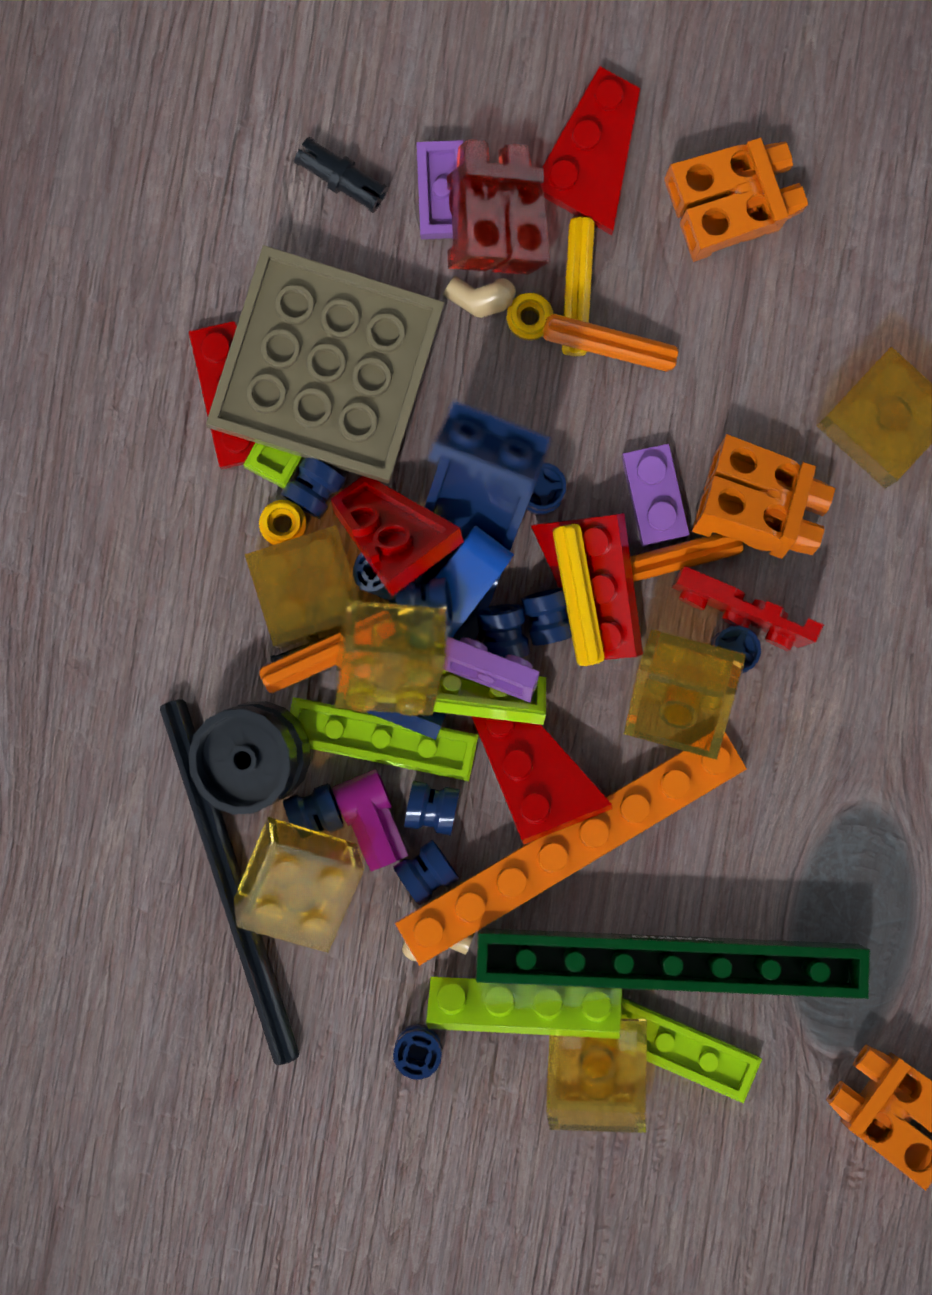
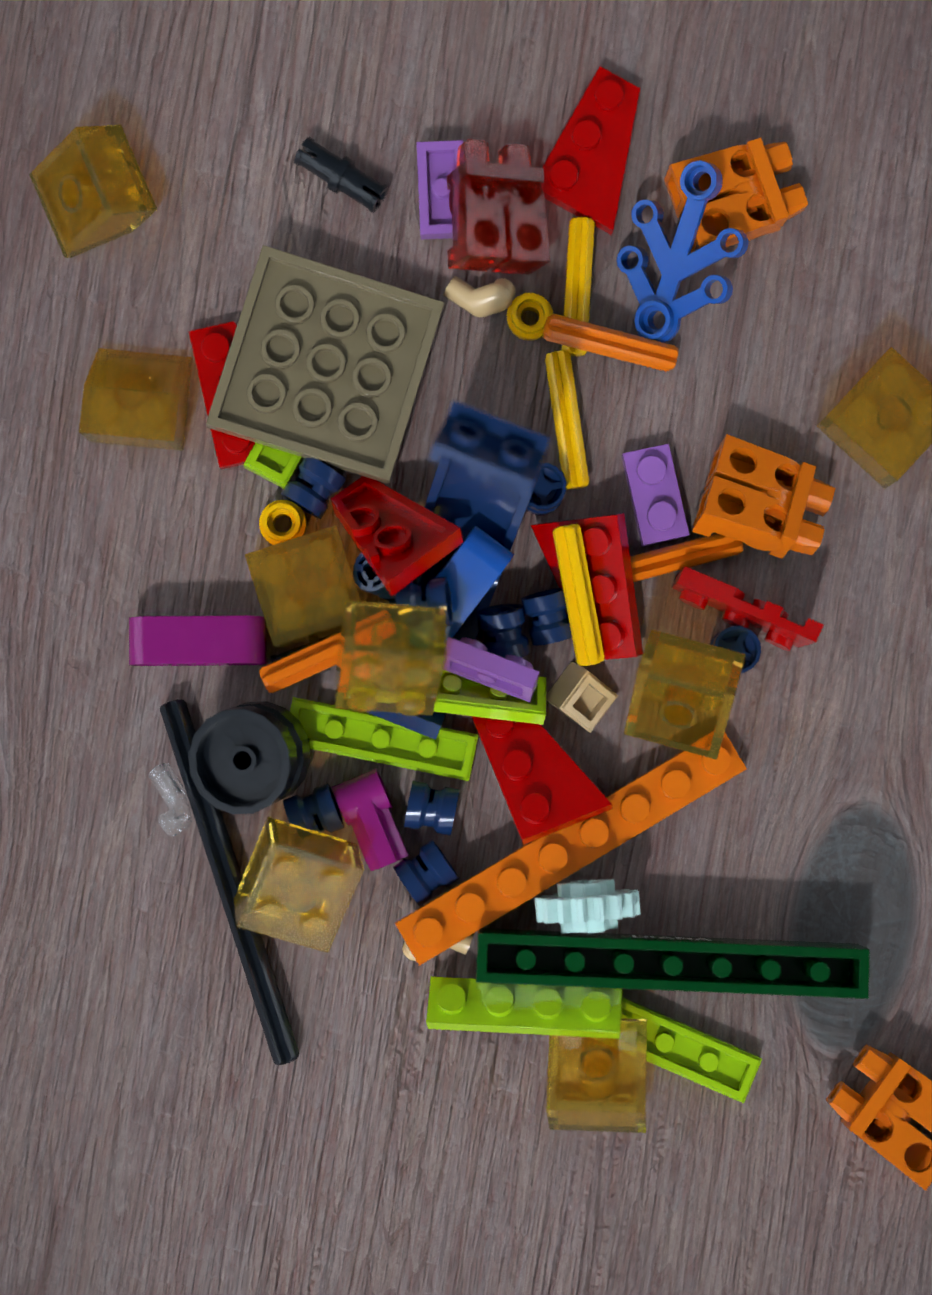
dark blue wheel [393,1024,442,1080] -> none
none -> clear yellow slope [29,125,158,258]
none -> clear yellow slope [79,348,192,451]
none -> magenta beam [129,615,266,666]
none -> clear arm [148,763,193,837]
none -> light aqua gear [535,879,641,933]
none -> yellow axle [545,351,589,490]
none -> tan slope [546,662,618,733]
none -> blue plant [617,161,749,343]

